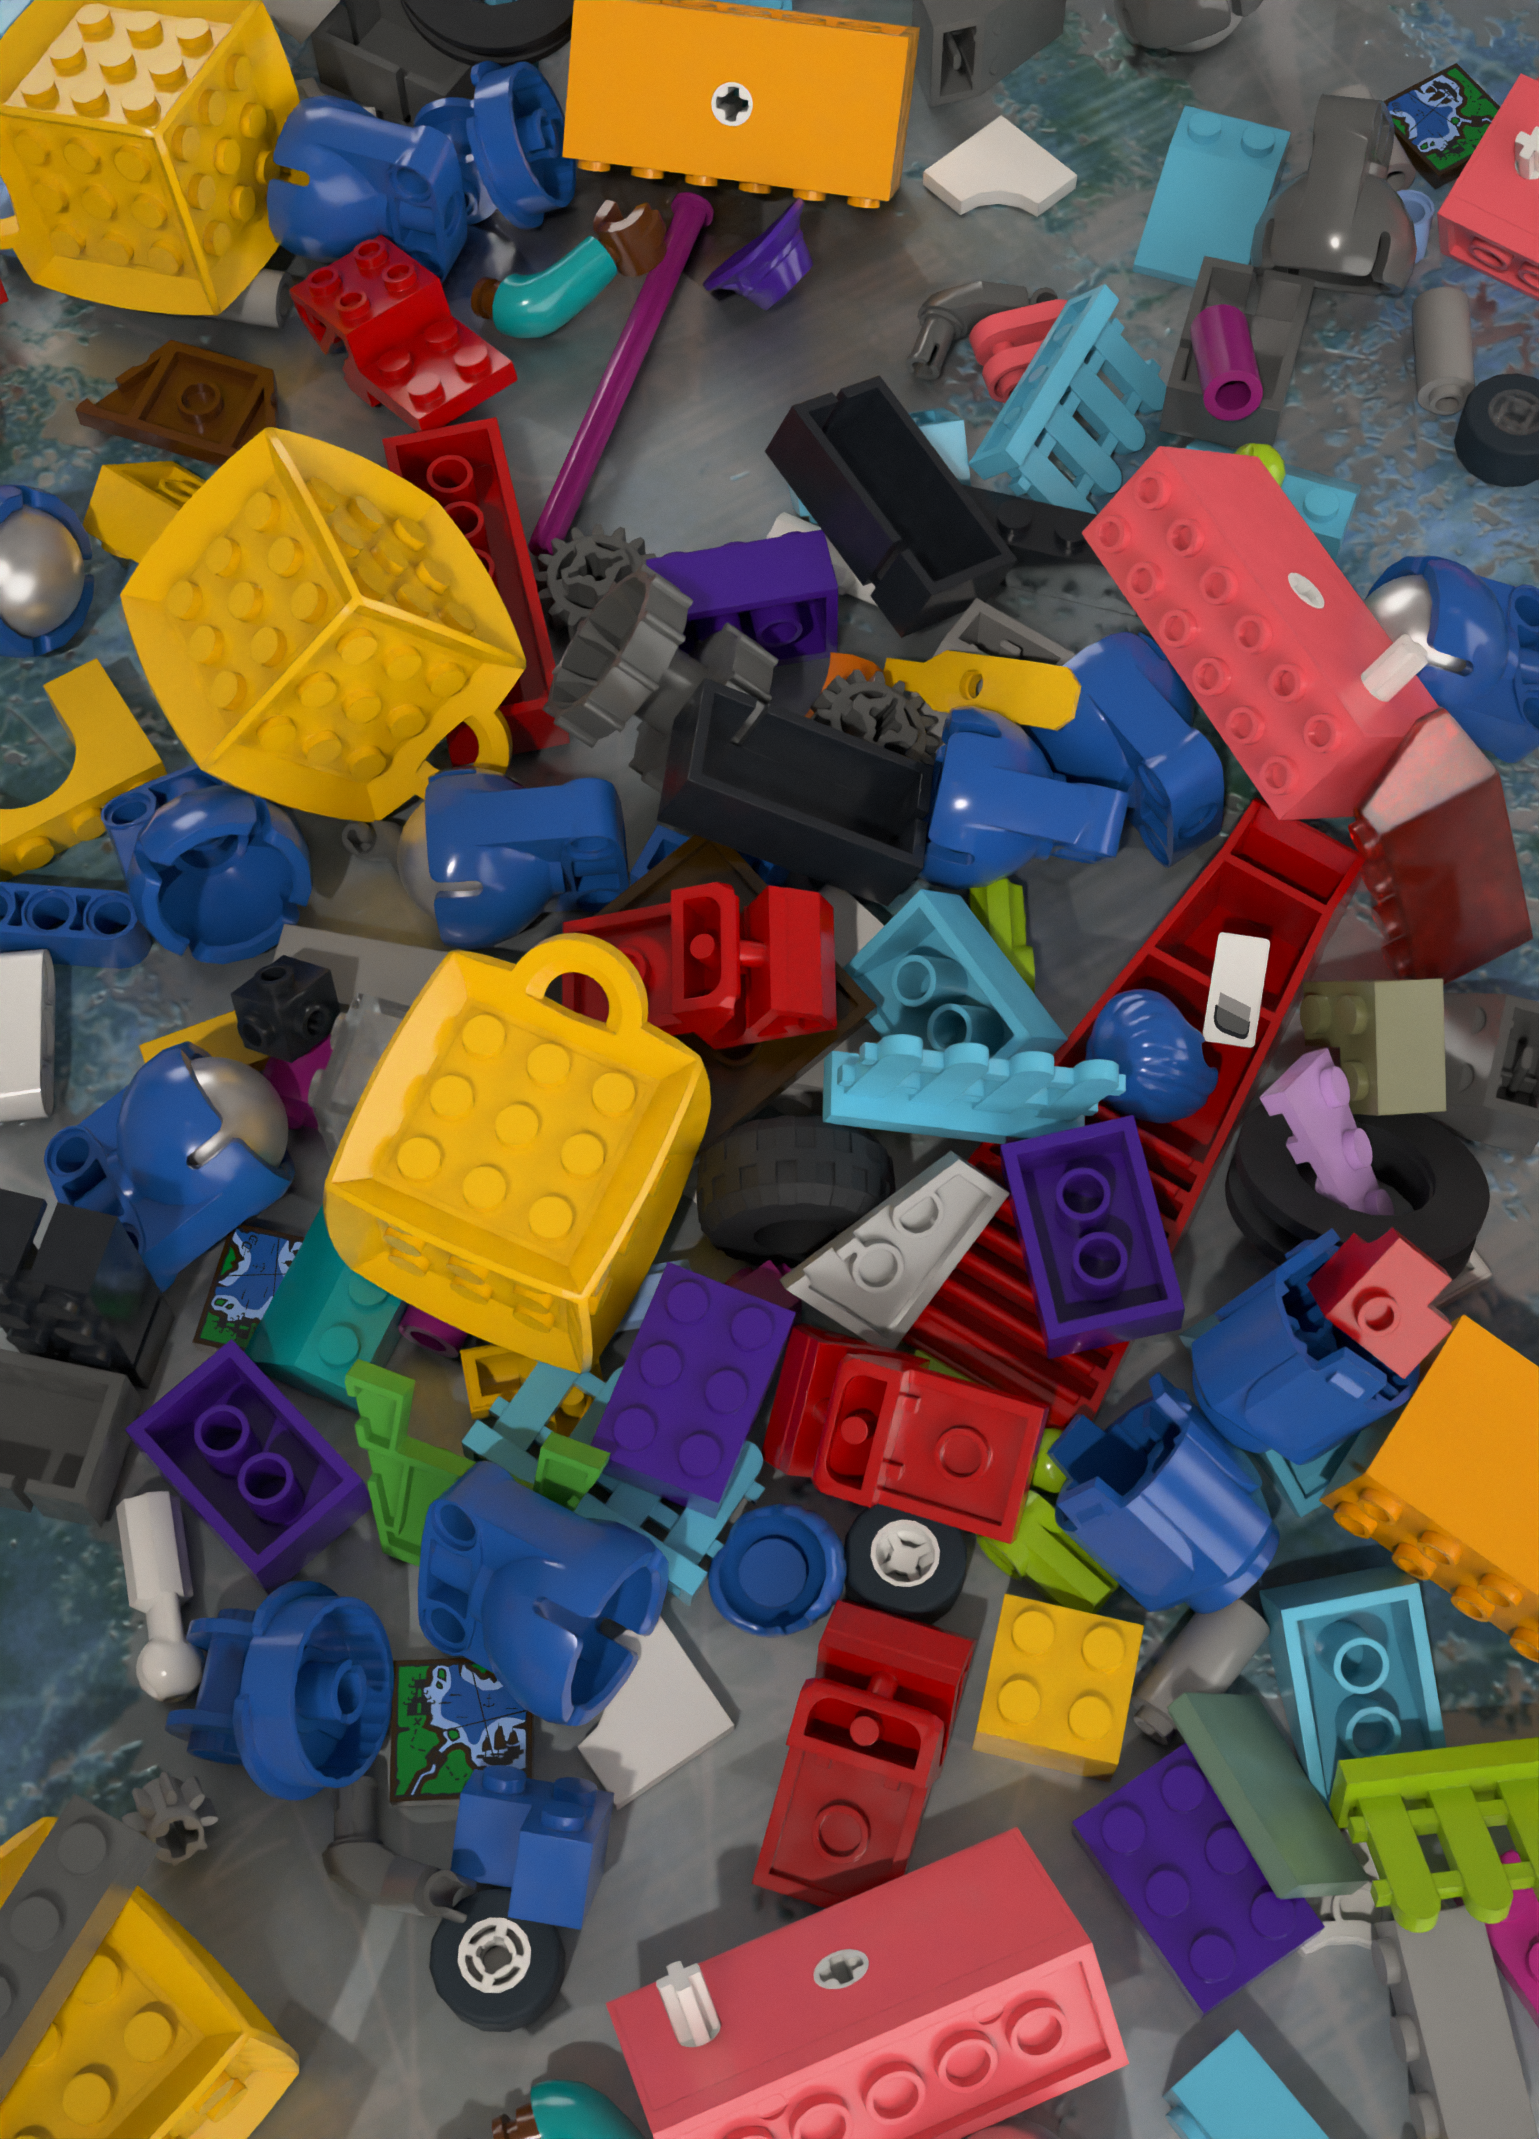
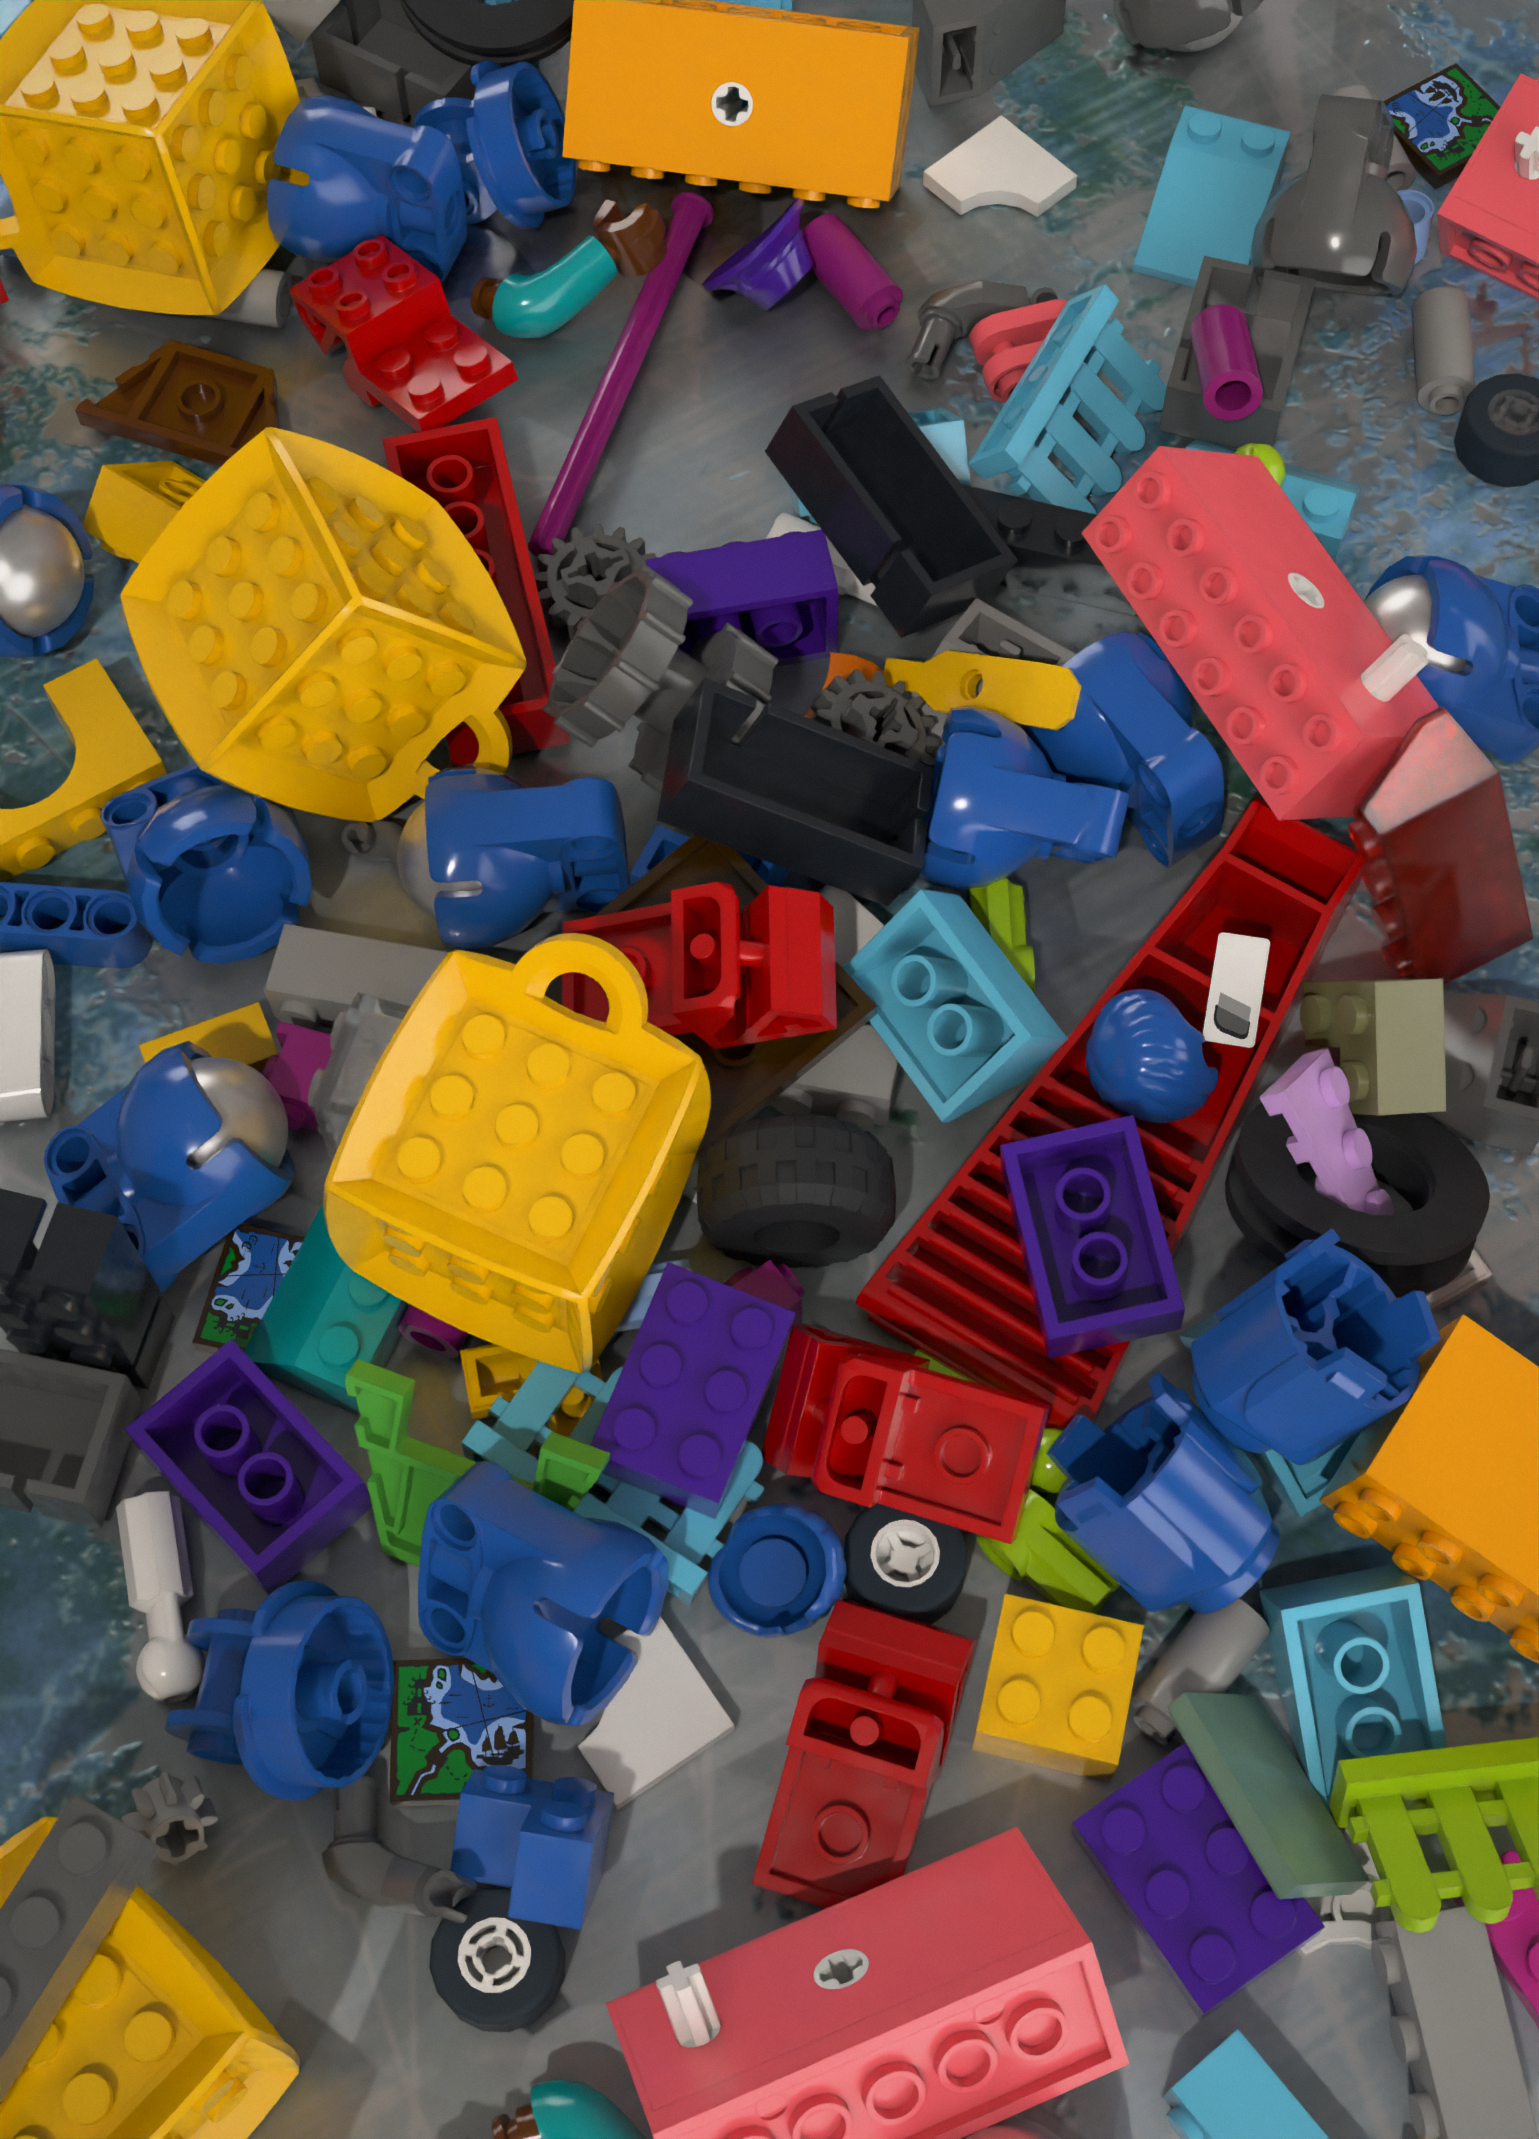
black brick [230,955,343,1063] -> none
light grey wing [779,1151,1010,1349] -> none
medium azure fence [823,1034,1126,1144] -> none
brick [1306,1227,1453,1379] -> none
none -> magenta brick [802,214,903,330]

